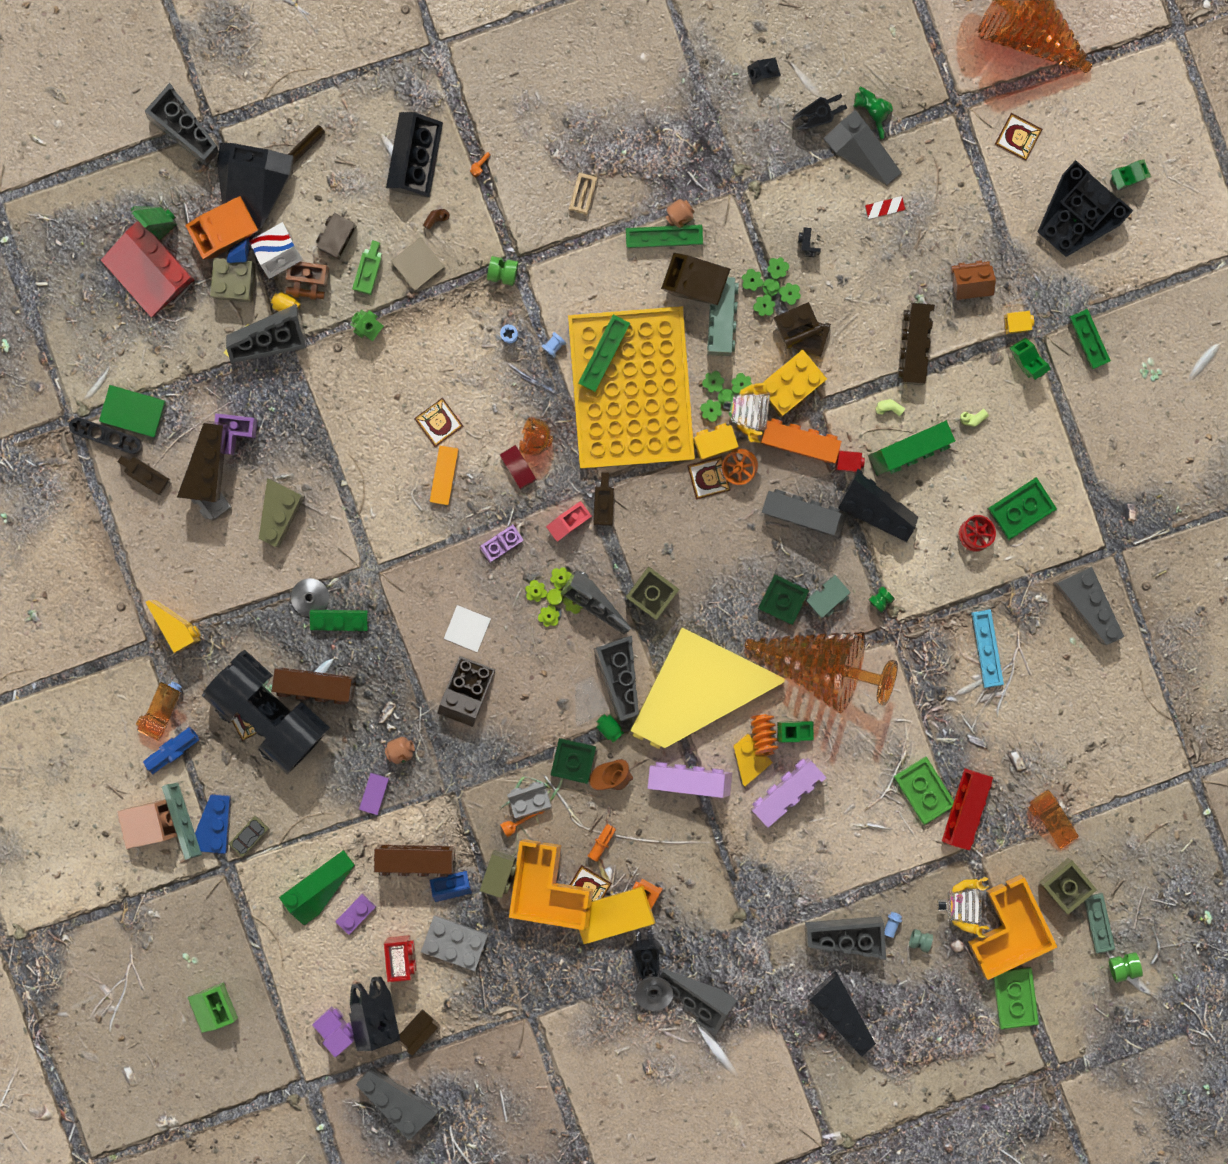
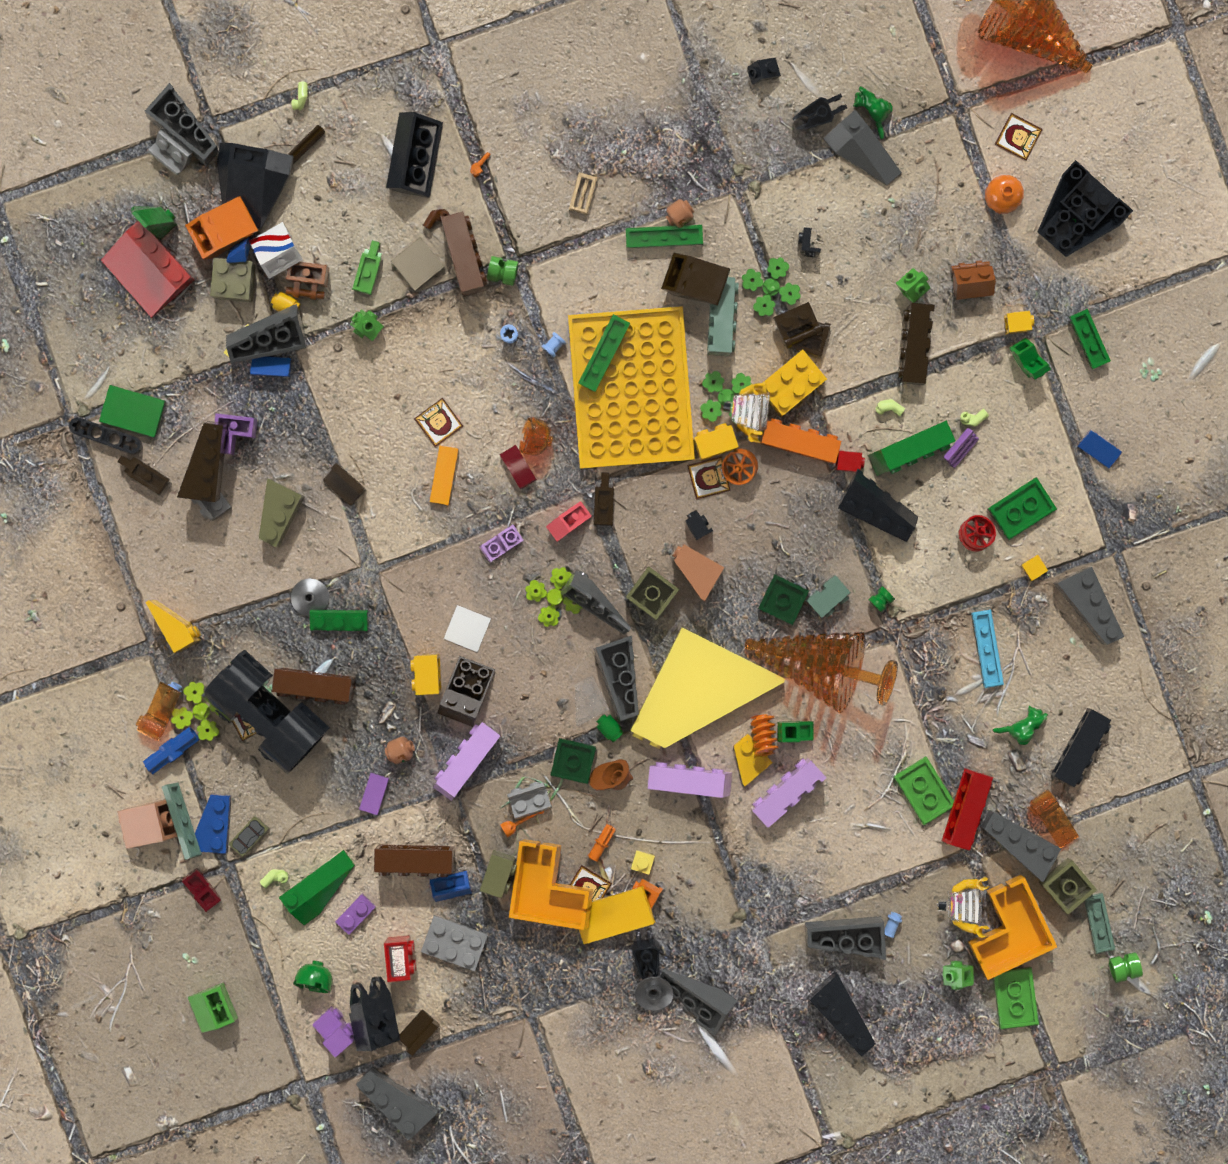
brick [316,212,357,260] -> none
dark grey wedge [762,489,846,539] -> none
sticker [865,196,905,219] -> none
sand green wheel [909,929,933,953] -> none
green brick [1111,159,1151,190] -> none
none -> light grey bracket [148,128,193,175]
none -> lime plant [171,682,219,741]
none -> dark red slope [182,868,221,912]
none -> blue slope [250,357,291,377]
none -> yellowish green arm [260,869,288,888]
none -> yellowish green arm [291,82,308,111]
none -> green cylinder [293,961,333,993]
none -> dark brown panel [323,463,366,505]
none -> yellow brick [411,654,442,695]
none -> lavender wedge [433,722,500,801]
none -> reddish brown brick [441,211,488,297]
none -> light yellow plate [631,850,655,875]
none -> nougat slope [672,544,724,601]
none -> black brick [685,510,713,540]
none -> bright green brick [896,268,931,303]
none -> bright green brick [942,961,974,990]
none -> medium lavender tile [944,428,979,468]
none -> dark grey wedge [981,810,1061,882]
none -> orange cylinder [985,175,1024,214]
none -> green animal [993,706,1048,745]
none -> yellow tile [1021,555,1048,581]
none -> black brick [1051,708,1111,787]
none -> blue slope [1077,430,1122,468]

